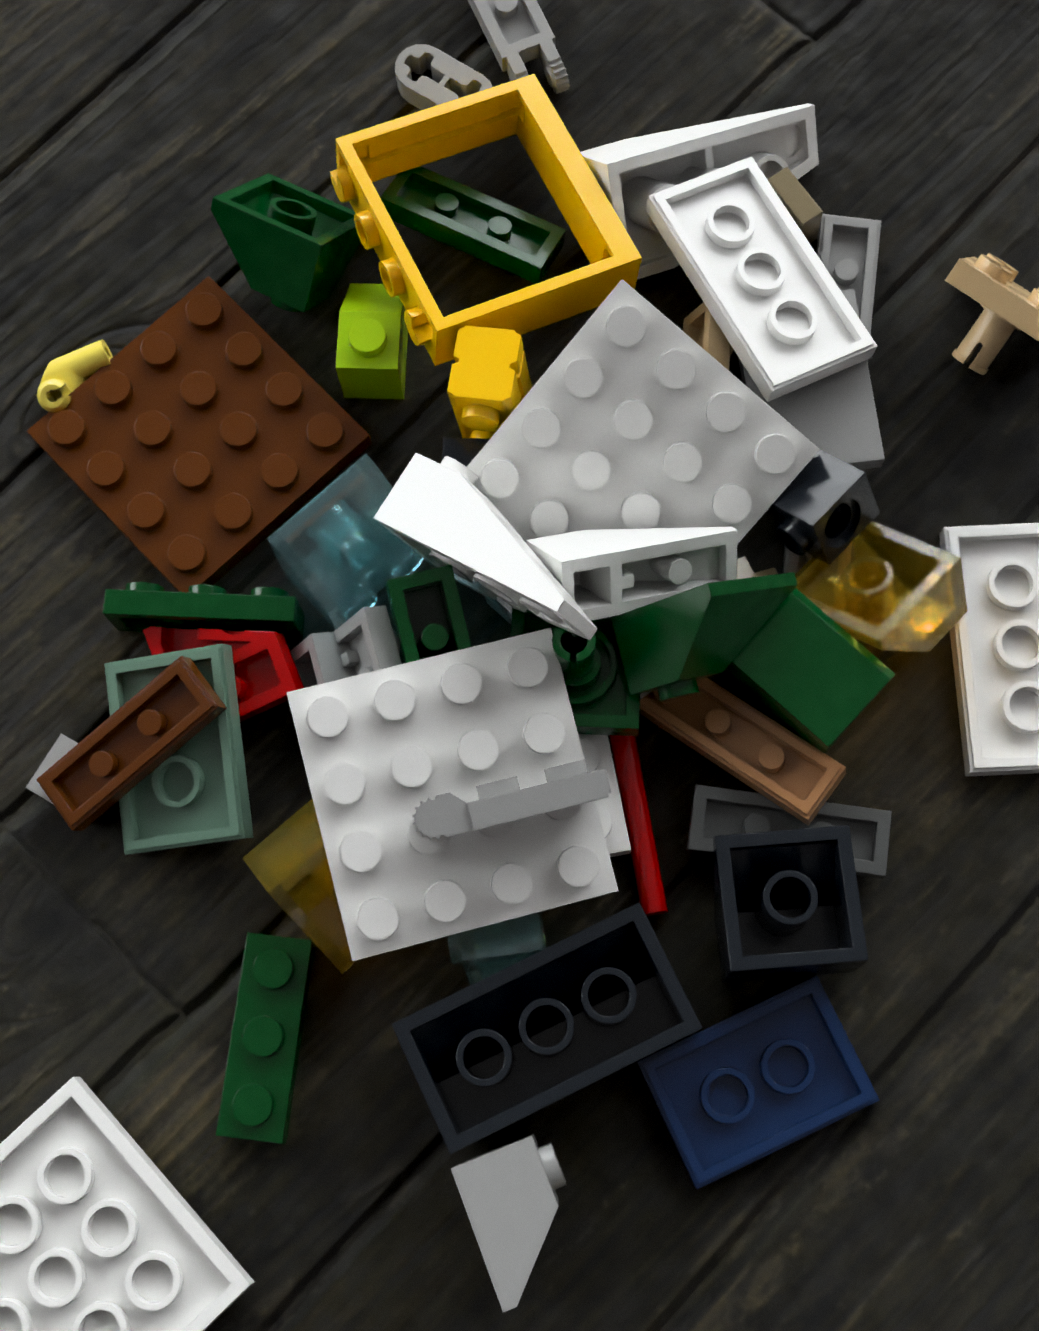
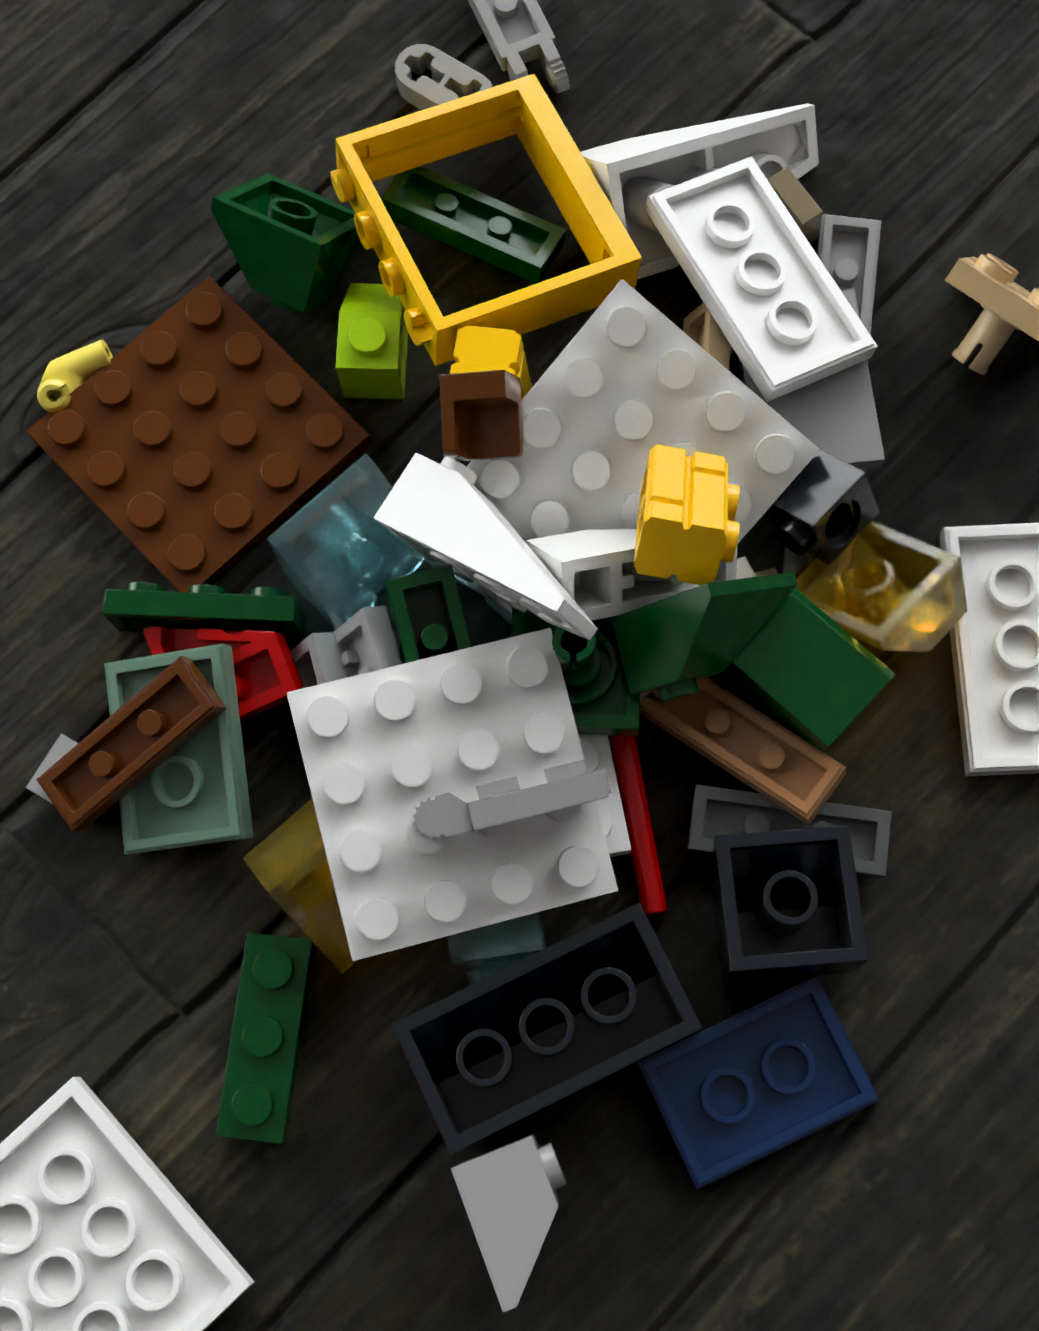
none -> reddish brown panel [439,370,523,461]
none -> yellow brick [633,444,740,585]

